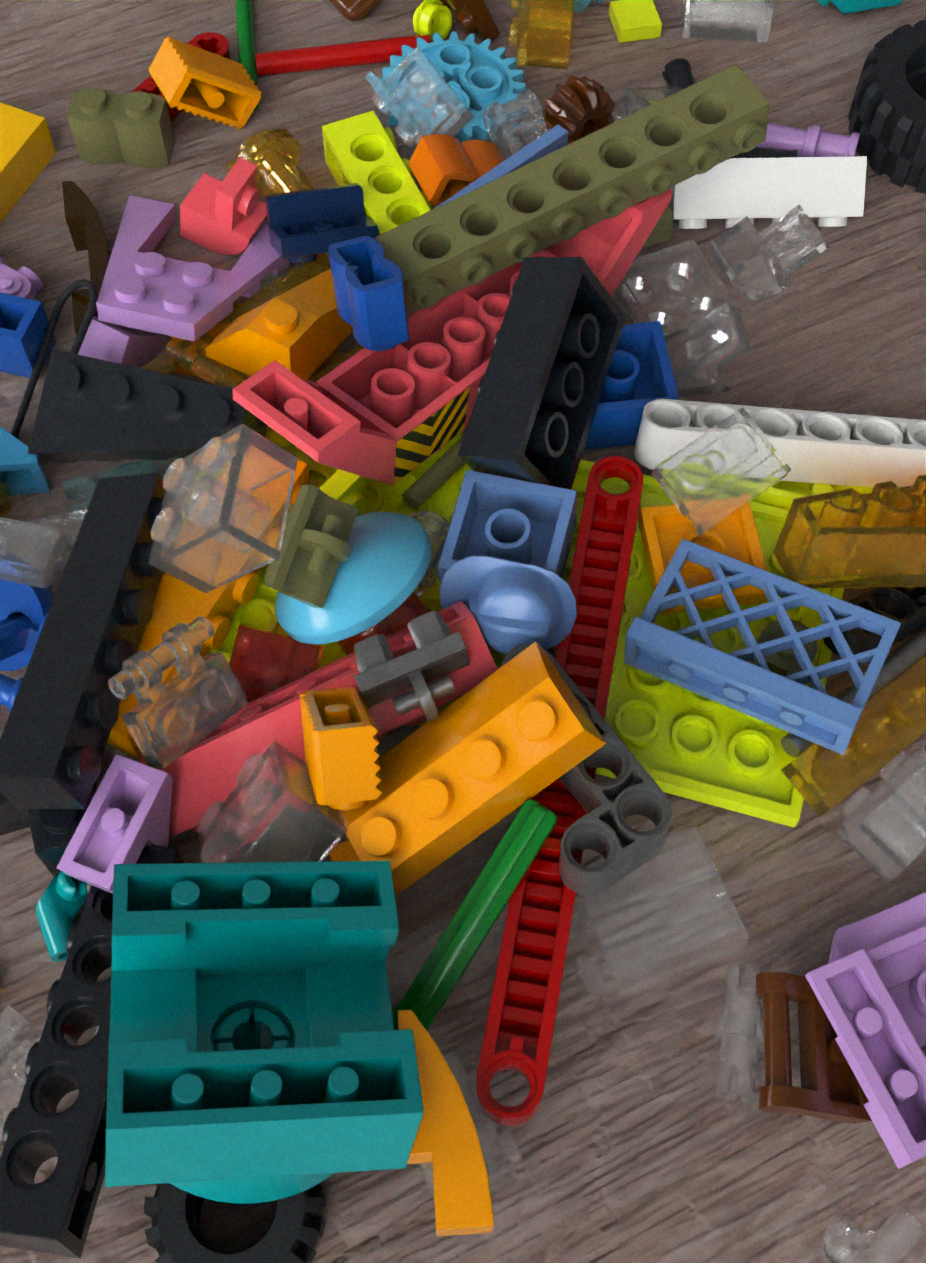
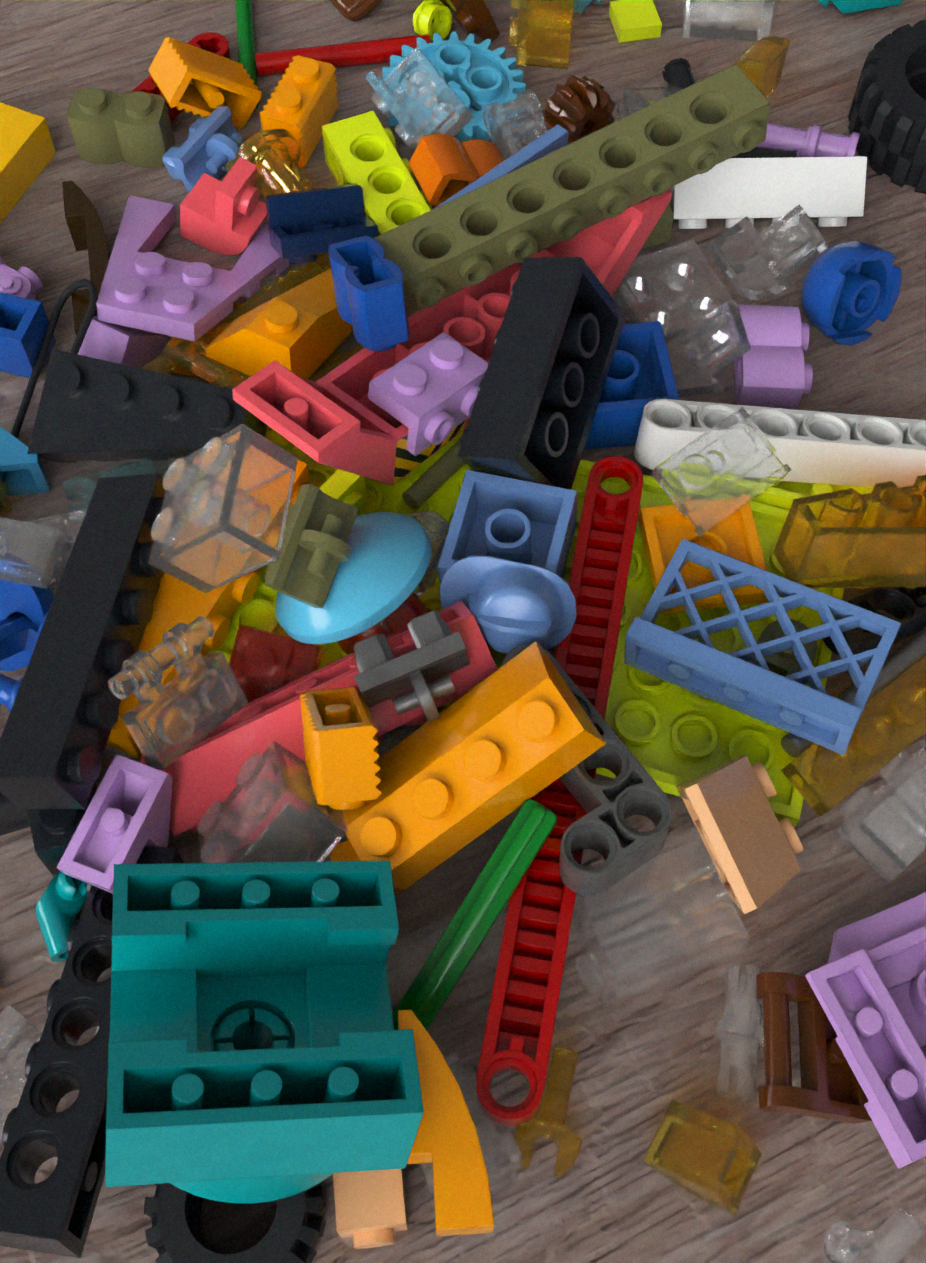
none -> medium blue hips [162,106,247,193]
none -> light orange brick [259,55,339,168]
none -> light nougat brick [333,1169,408,1249]
none -> lavender bracket [368,332,489,456]
none -> clear yellow bar [514,1048,582,1179]
none -> clear yellow brick [644,1100,762,1215]
none -> light nougat slope [676,756,804,914]
none -> clear yellow brick [731,36,790,98]
none -> lavender brick [732,304,813,410]
none -> blue cylinder [801,241,902,346]

